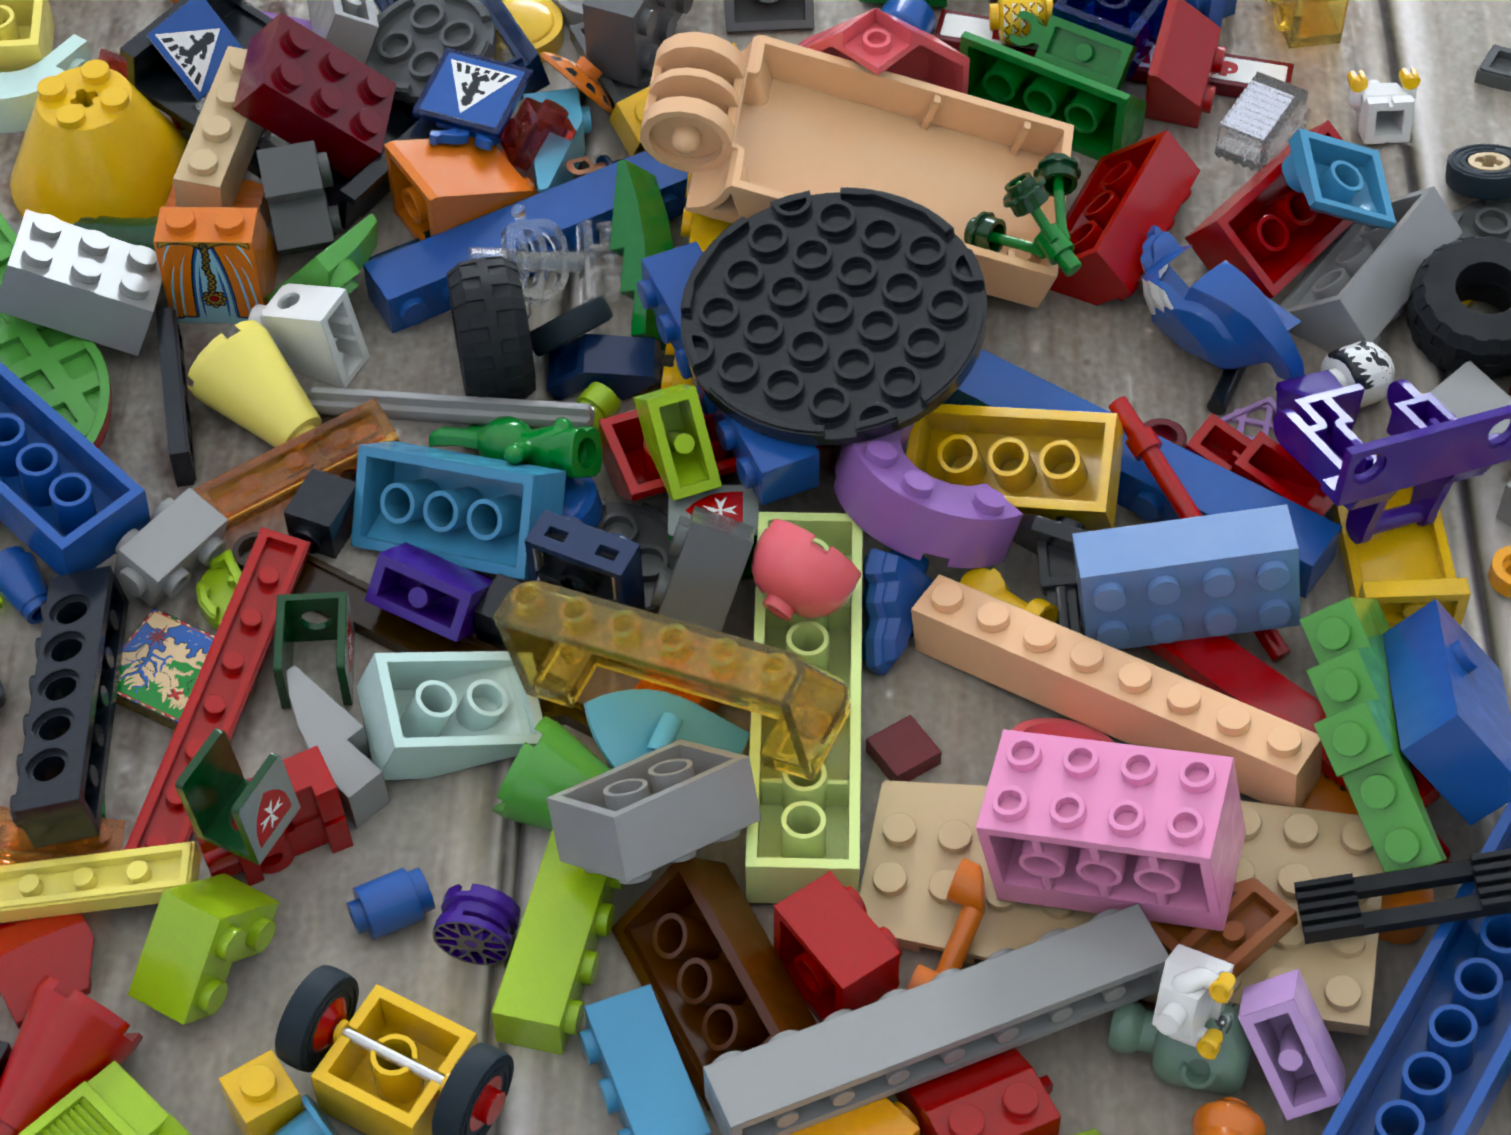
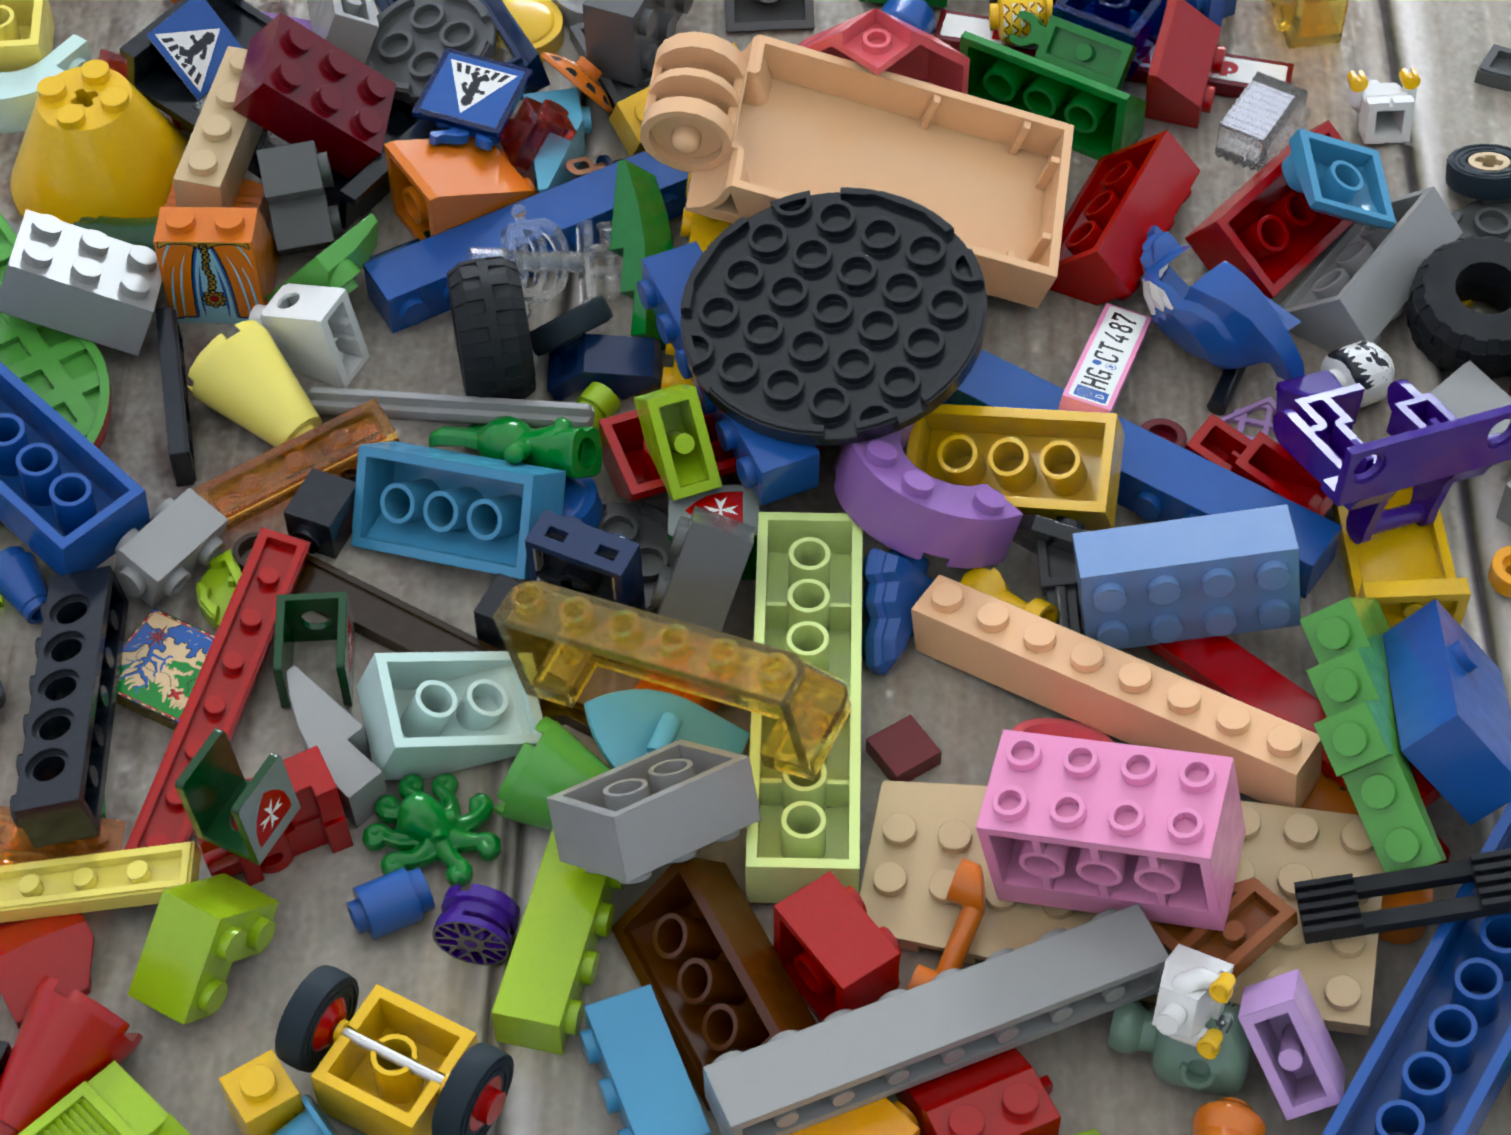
dark purple brick [364,542,493,642] -> none
coral cylinder [751,519,861,621] -> none
plant [964,153,1082,277] -> none
red bar [1108,396,1291,663] -> none
none -> green animal [362,773,501,887]
none -> tile [1058,303,1152,413]

